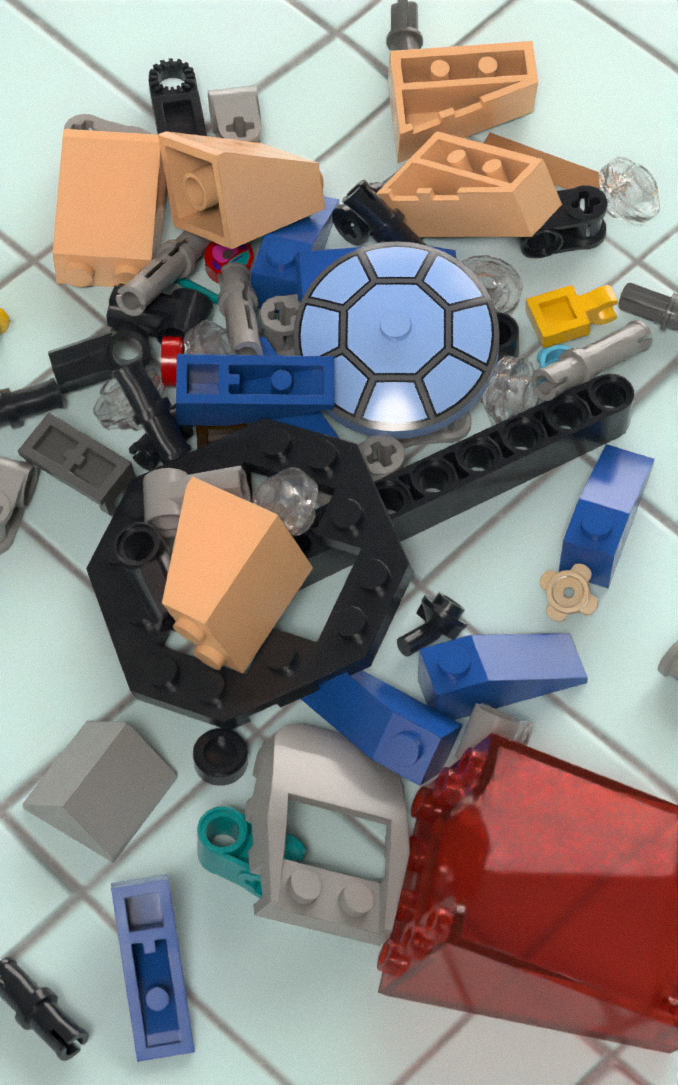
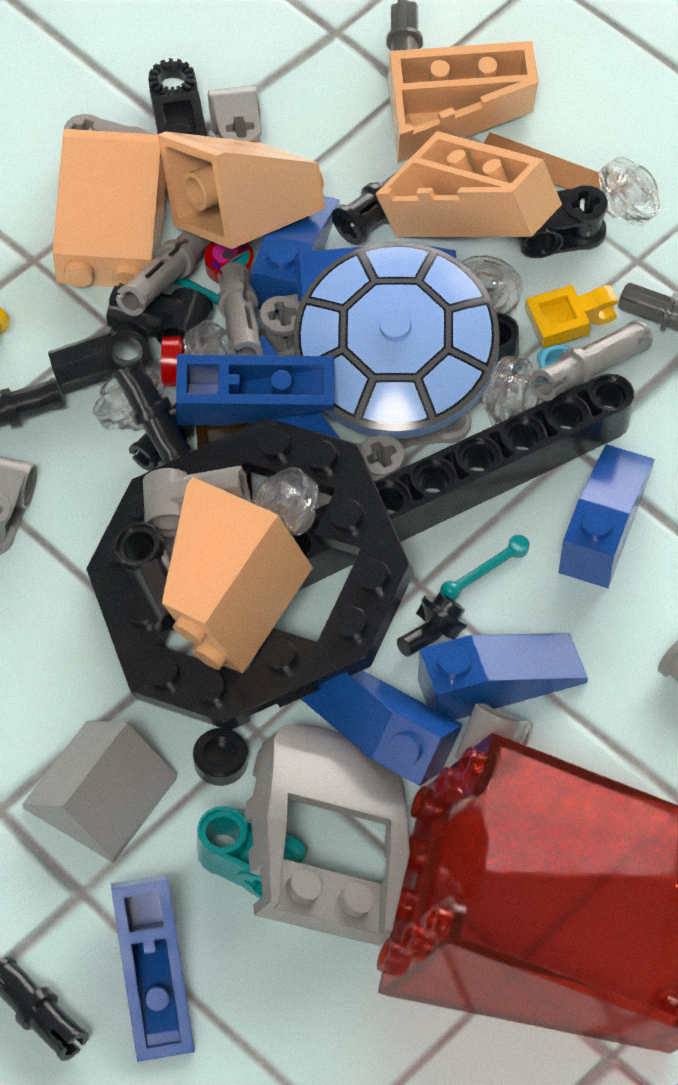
dark grey hinge [18,412,136,516] -> none
black pin [342,179,426,245] -> none
tan plate [540,564,598,622] -> none
none -> teal hinge [440,535,530,600]

